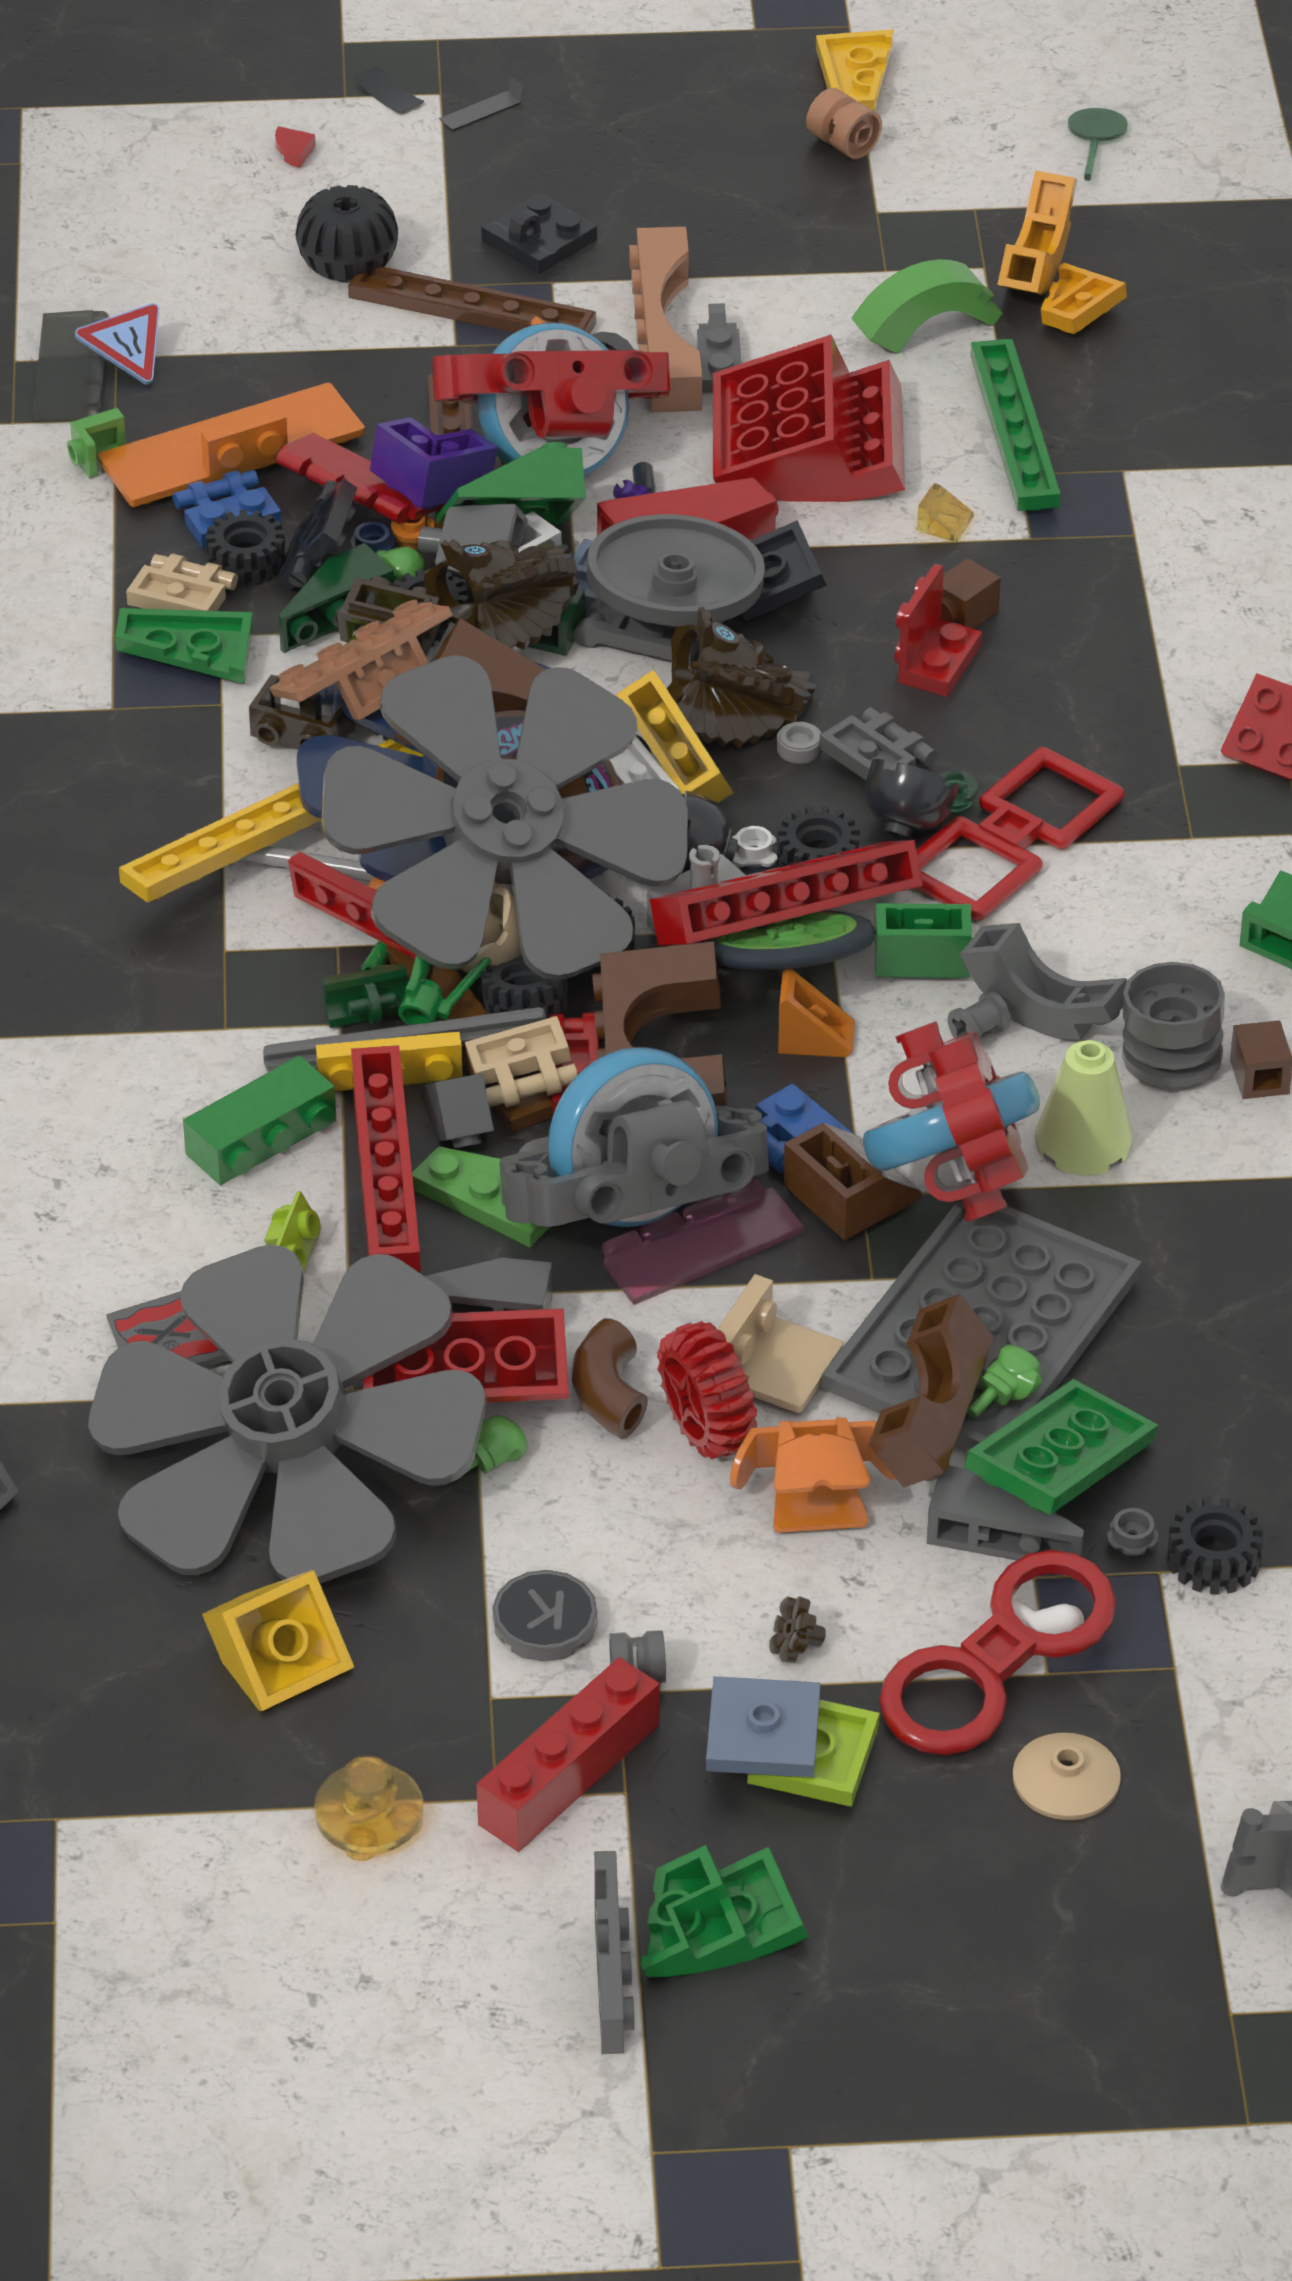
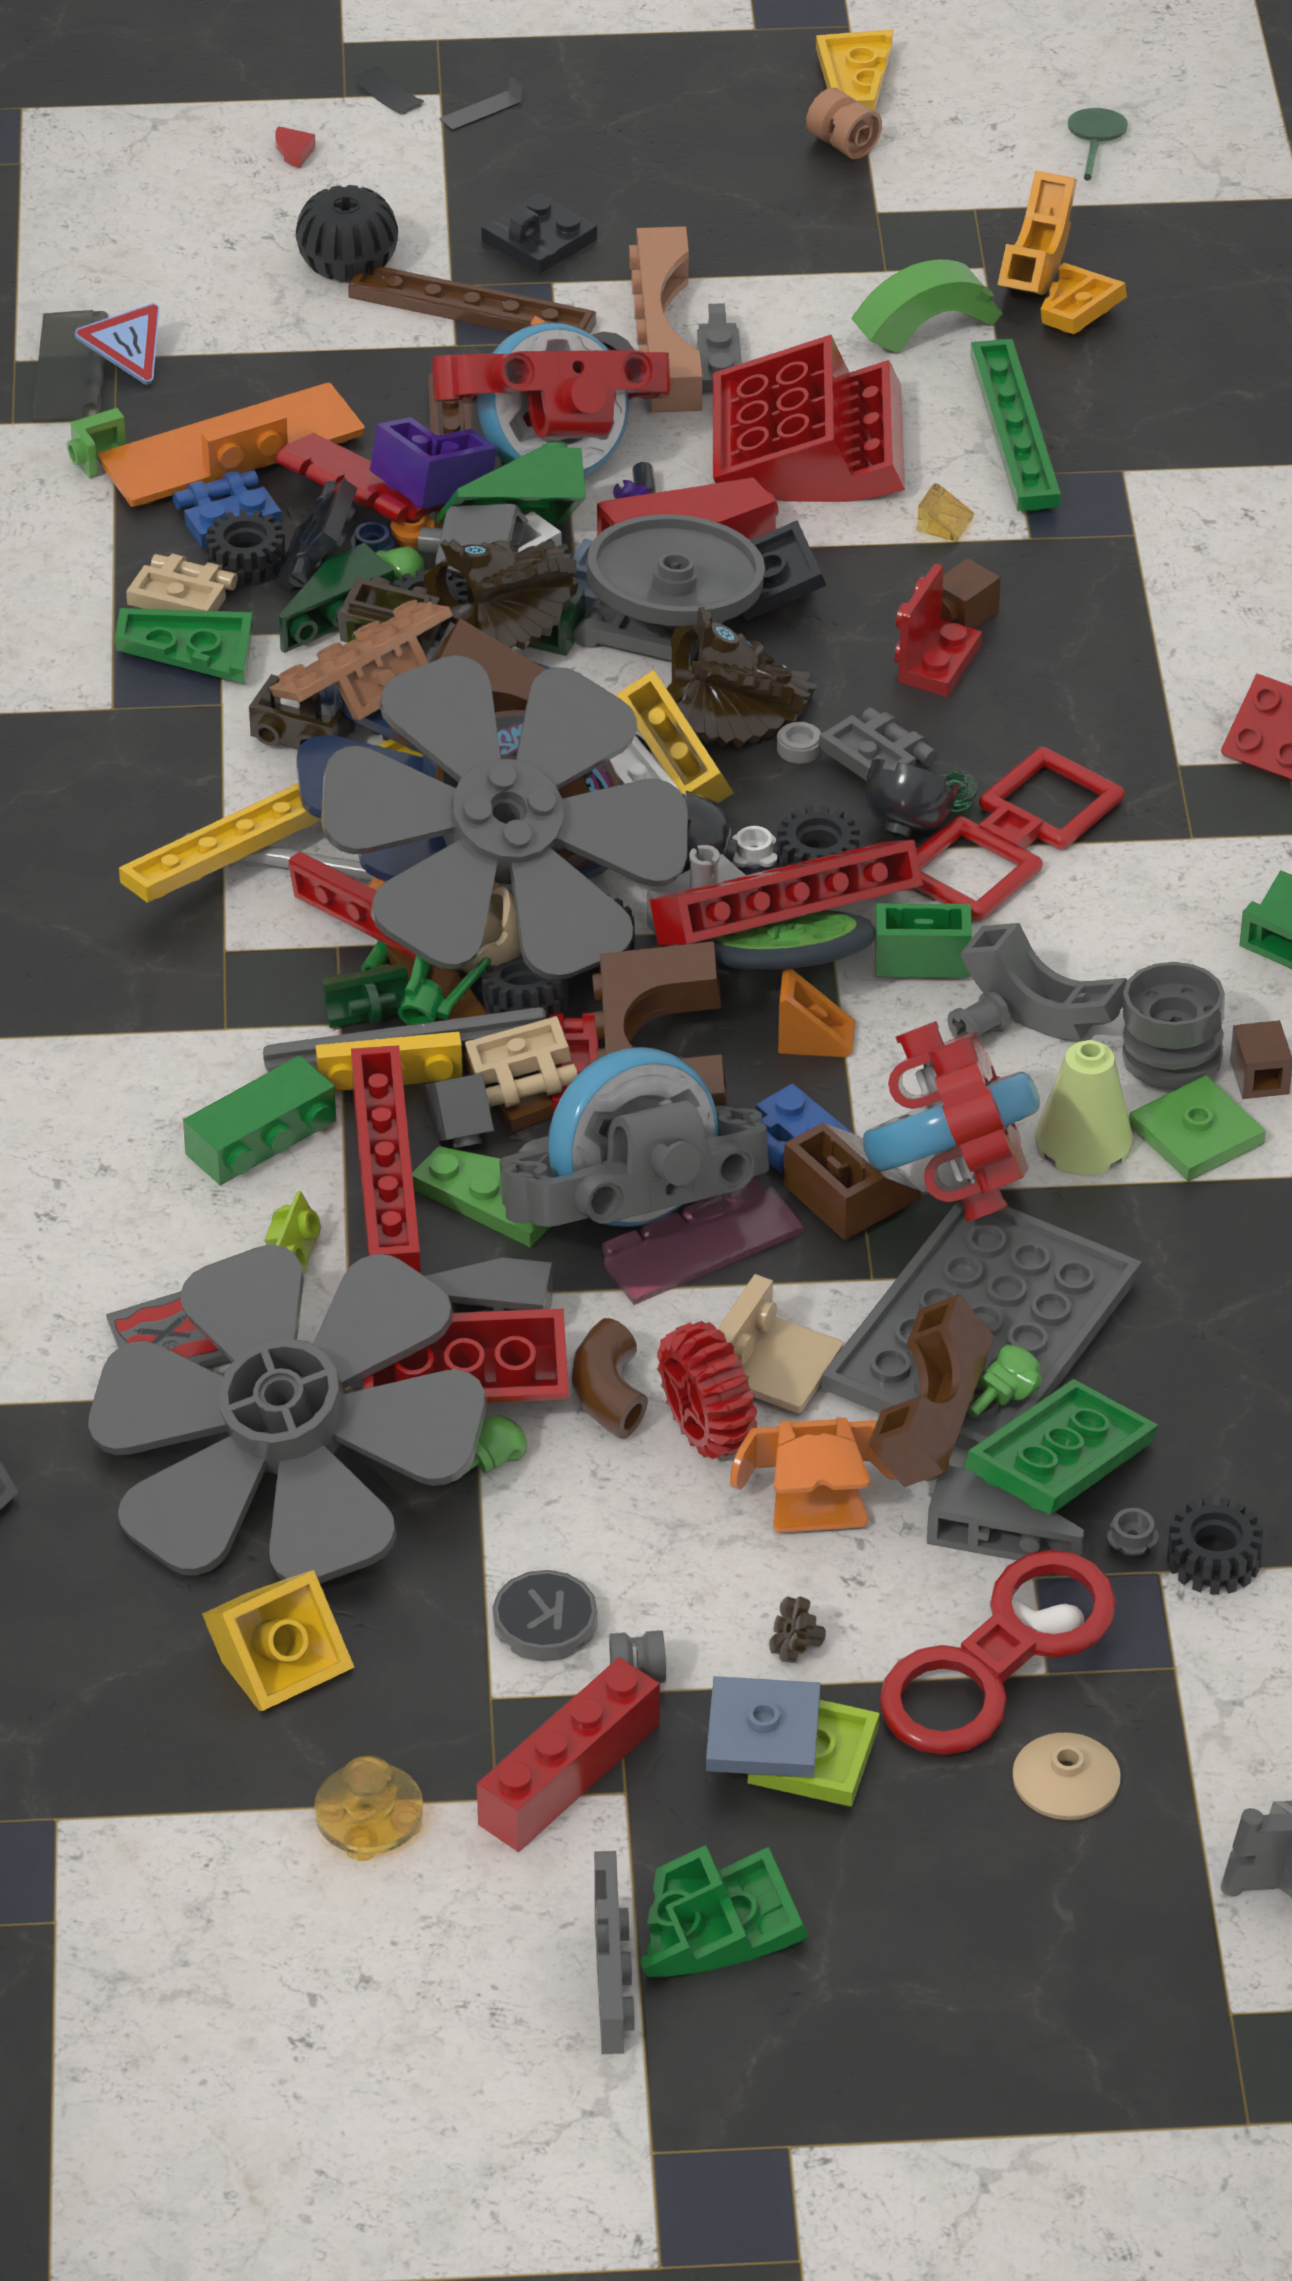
none -> bright green plate [1129,1075,1266,1181]

